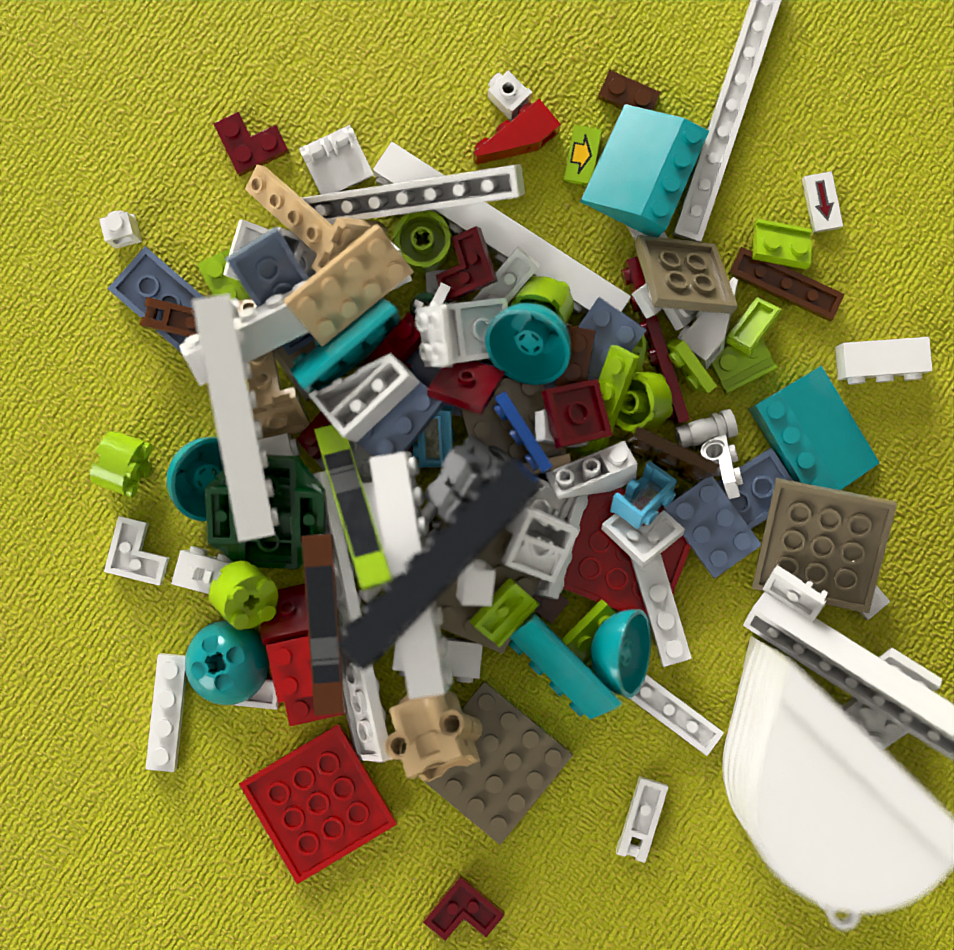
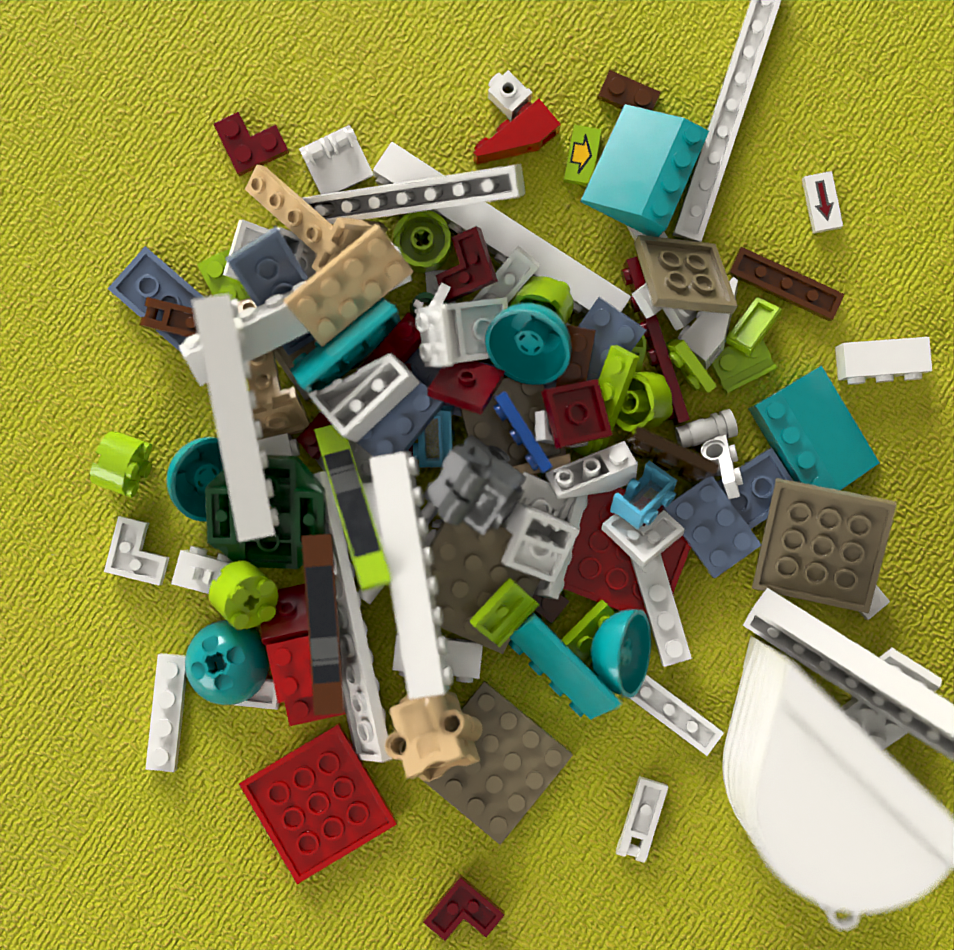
white brick [99,210,142,249] -> none
black brick [336,460,546,671] -> none
white brick [456,558,495,606] -> none
lime plate [752,219,812,270] -> none
white plate [763,565,828,622] -> none

